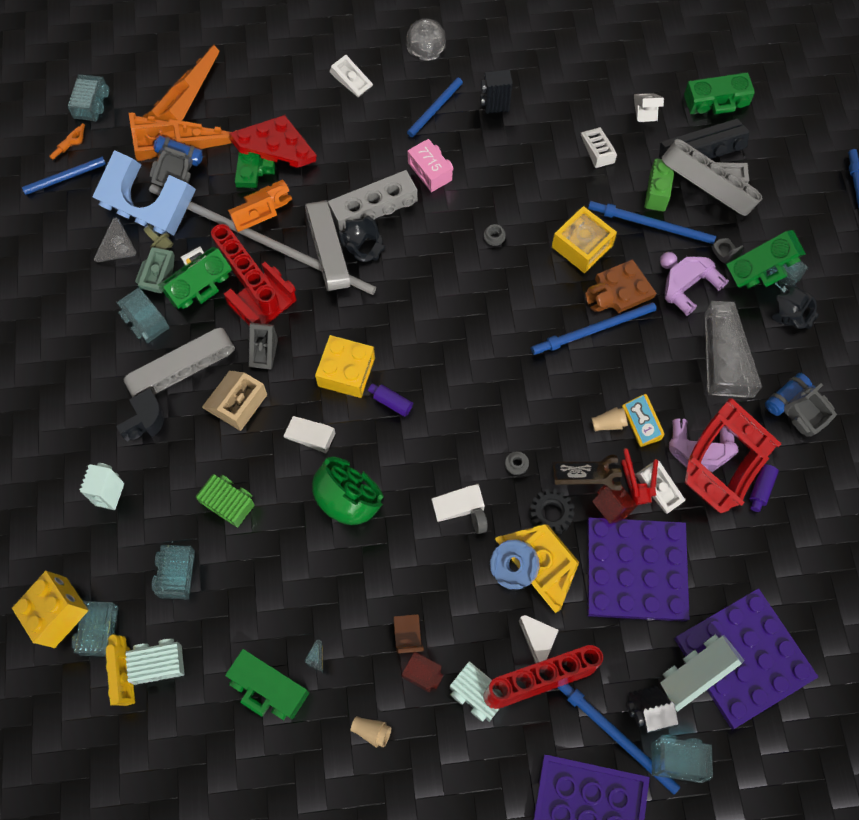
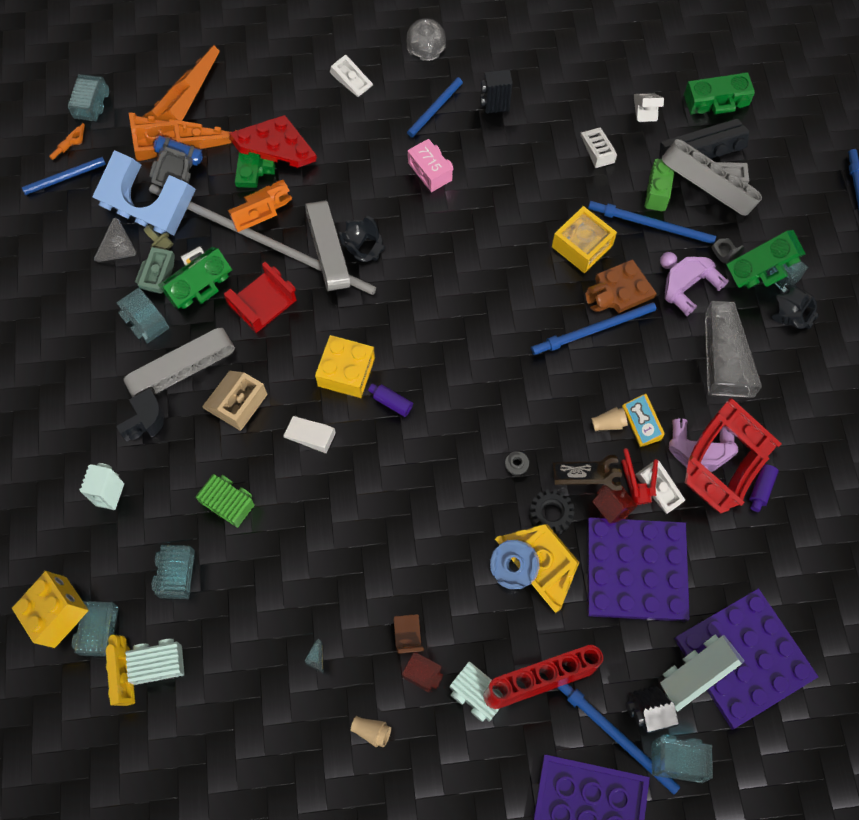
red beam [211,224,279,314] -> none
green piece [225,649,309,720] -> none
dark grey slope [249,323,278,369] -> none
green cylinder [312,457,384,525] -> none
light grey brick [328,170,418,232] -> none
white slope [432,484,484,522] -> none
dark grey tile [471,509,487,534] -> none
dark grey plate [484,224,506,246] -> none
white slope [519,615,558,663] -> none
dark grey piece [765,373,837,437] -> none

